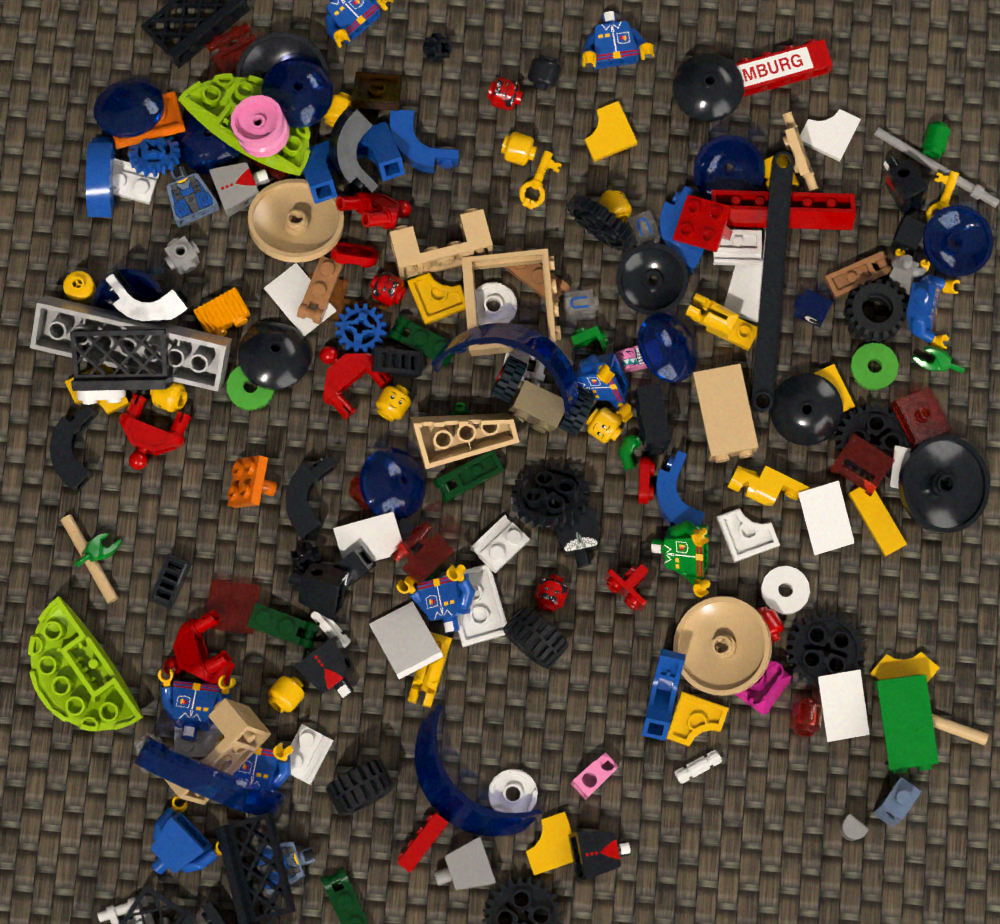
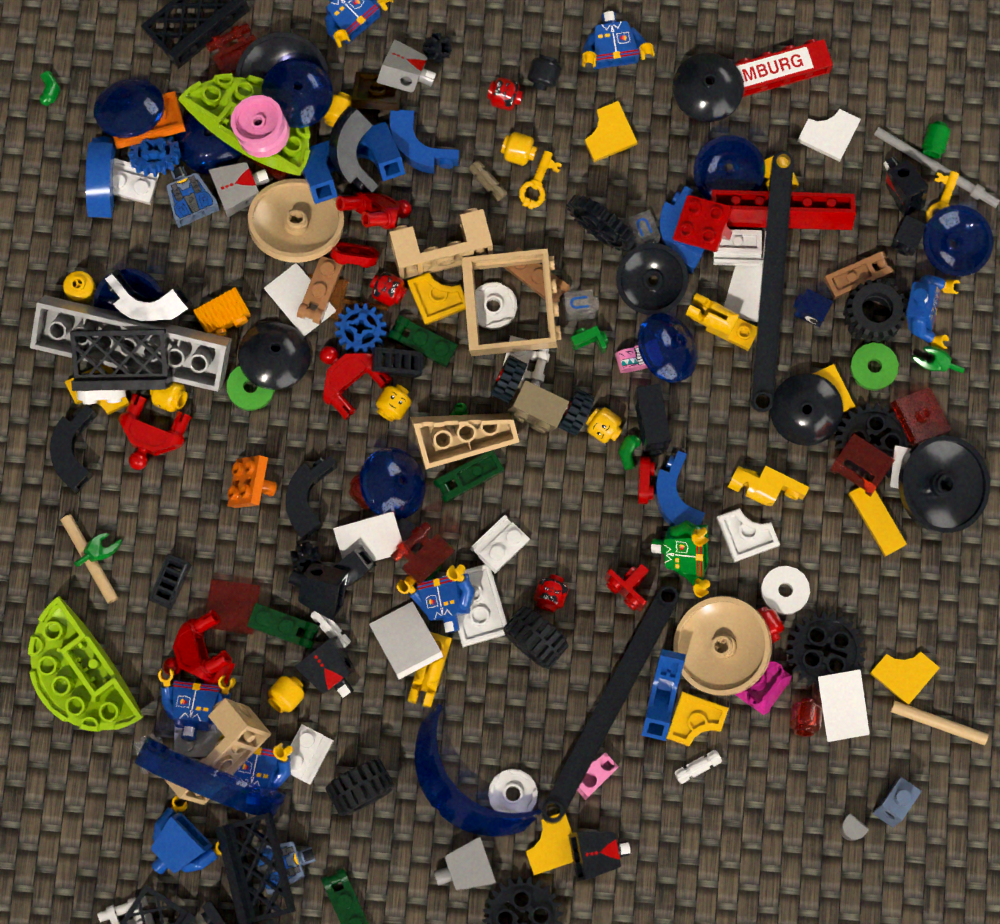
light grey brick [164,236,200,276] -> none
red piece [397,813,448,873] -> none
clear blue windscreen [431,323,579,418] -> none
black gear [511,463,590,531] -> none
black torso [554,507,599,568] -> none
blue torso [567,353,633,423] -> none
yellow head [598,190,632,223] -> none
tan panel [691,364,758,463] -> none
tan plate [782,112,818,191] -> none
white sticker [798,481,854,555] -> none
green panel [873,674,939,774] -> none
light grey piece [888,249,930,295] -> none
none -> green arm [39,71,60,106]
none -> light grey torso [377,39,436,92]
none -> dark tan axle [469,161,507,201]
none -> black piece [541,586,679,824]

